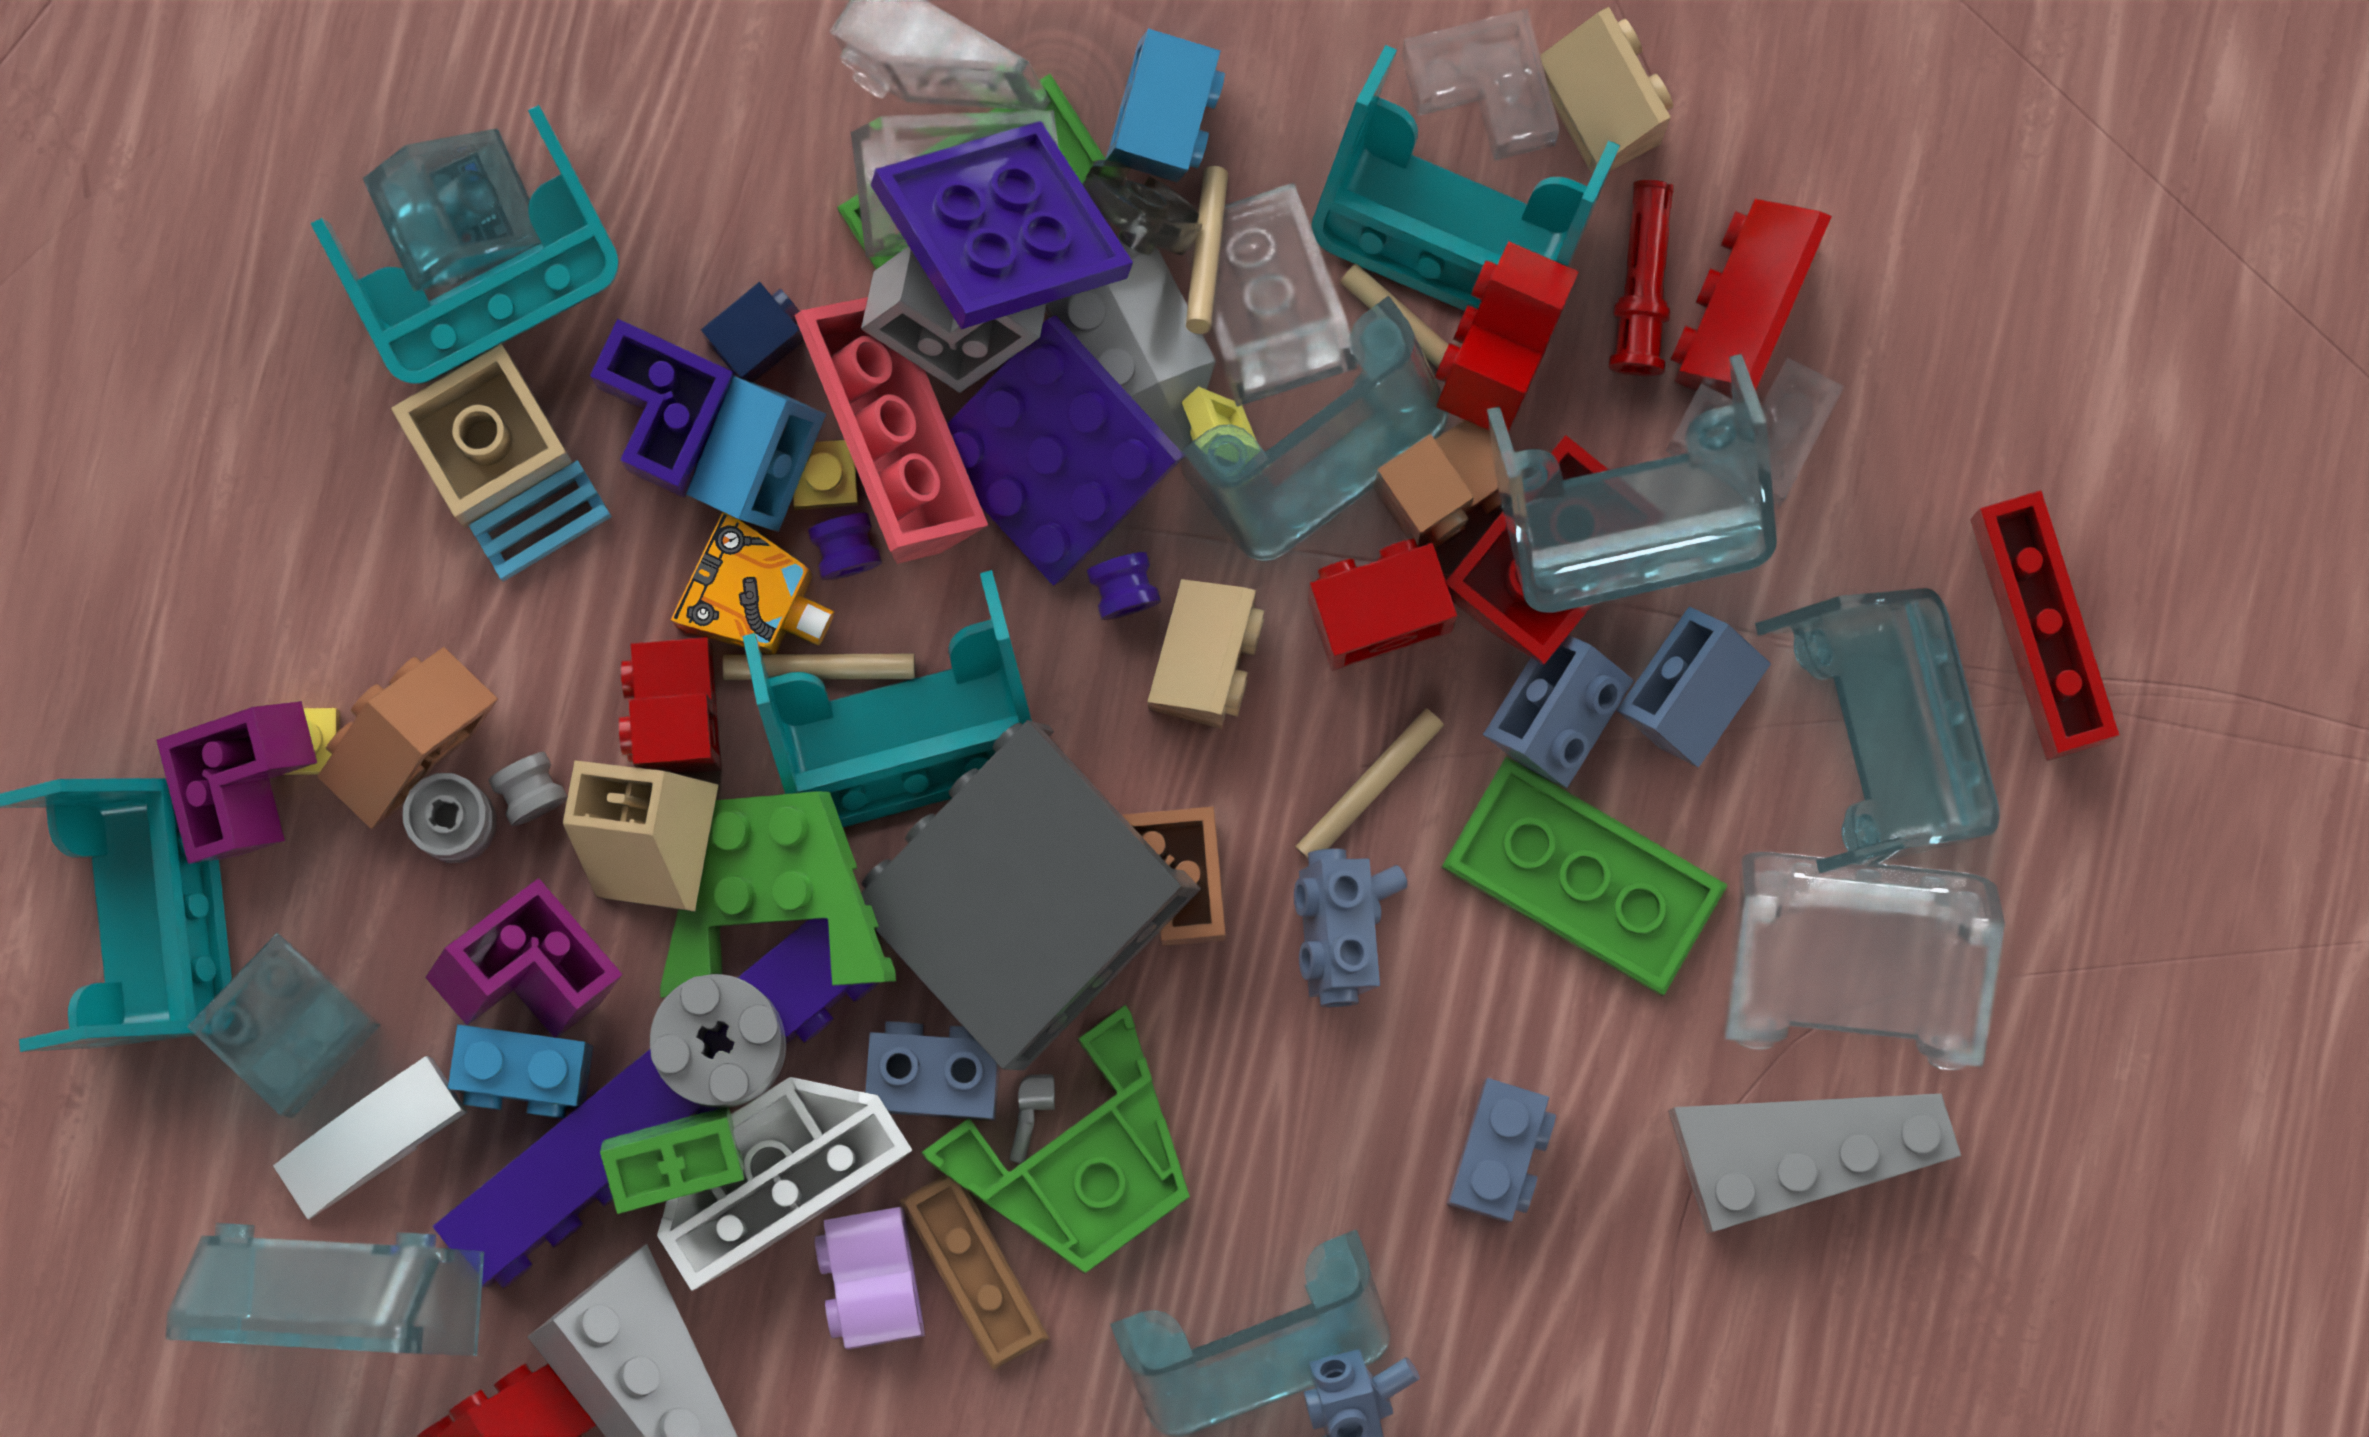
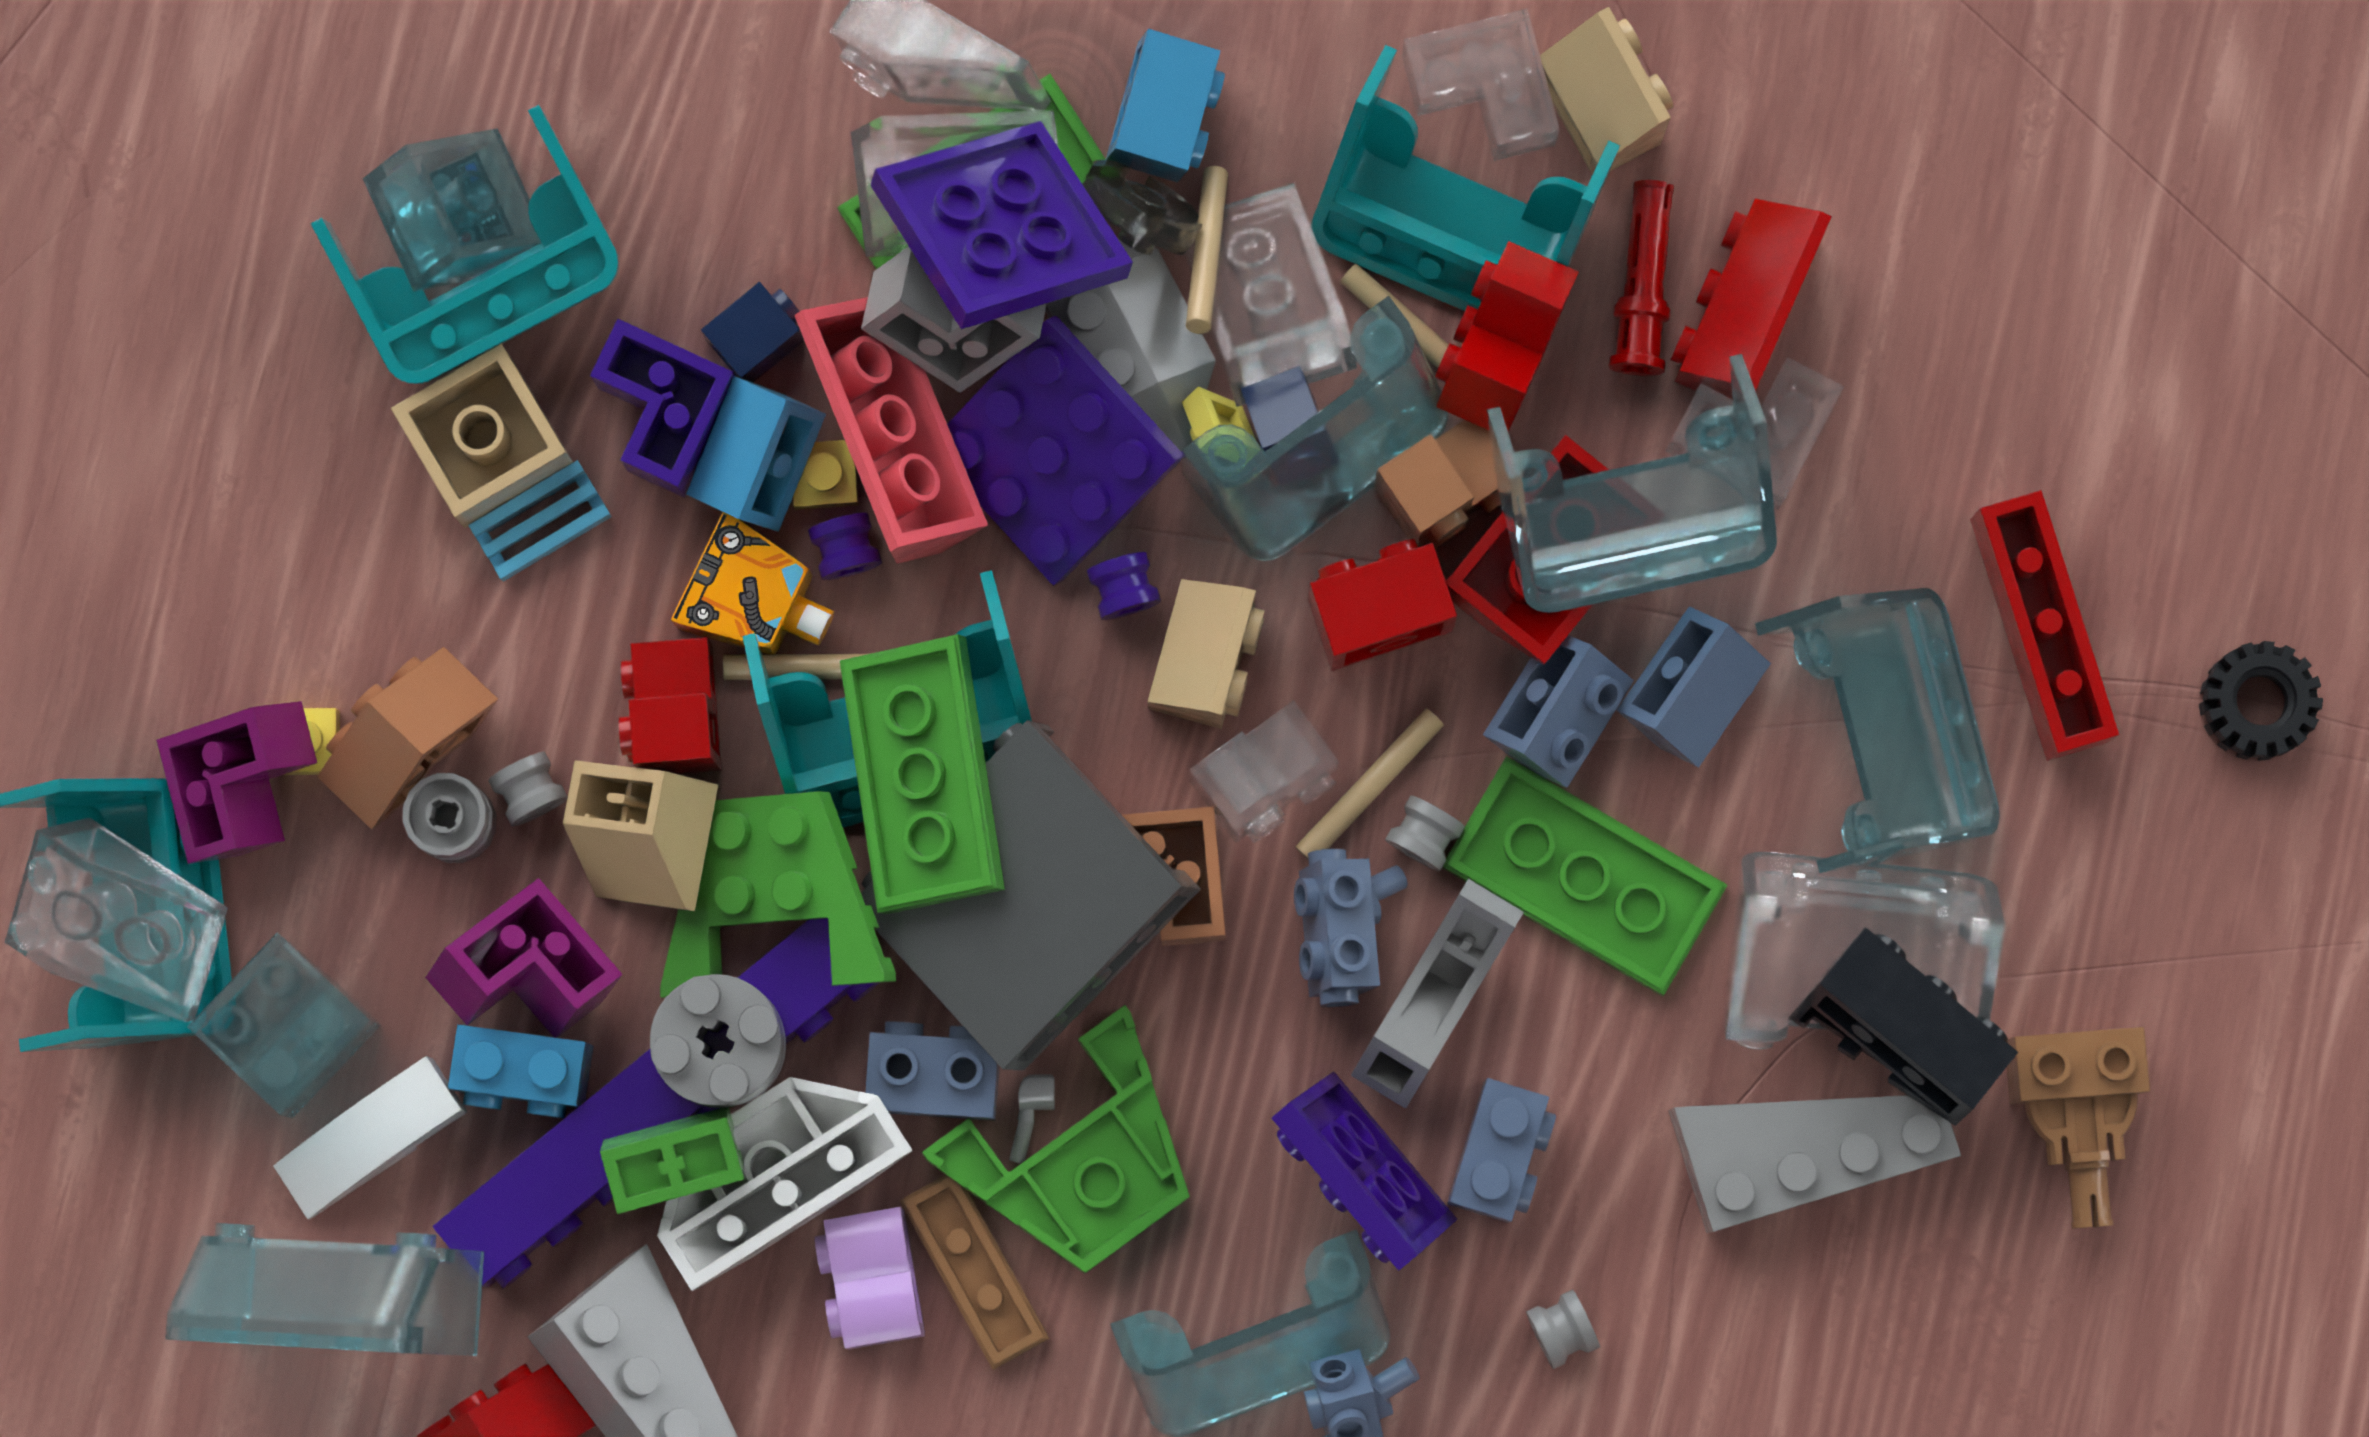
none -> clear slope [4,818,228,1022]
none -> bright green tile [840,634,1005,914]
none -> clear brick [1190,700,1339,843]
none -> brick [1241,366,1336,480]
none -> dark purple plate [1271,1071,1458,1271]
none -> light grey arch [1351,879,1524,1109]
none -> light grey wheel [1385,795,1465,872]
none -> light grey wheel [1526,1290,1600,1369]
none -> black wedge [1788,927,2019,1126]
none -> medium nougat brick [2007,1027,2150,1229]
none -> black tyre [2199,641,2323,761]

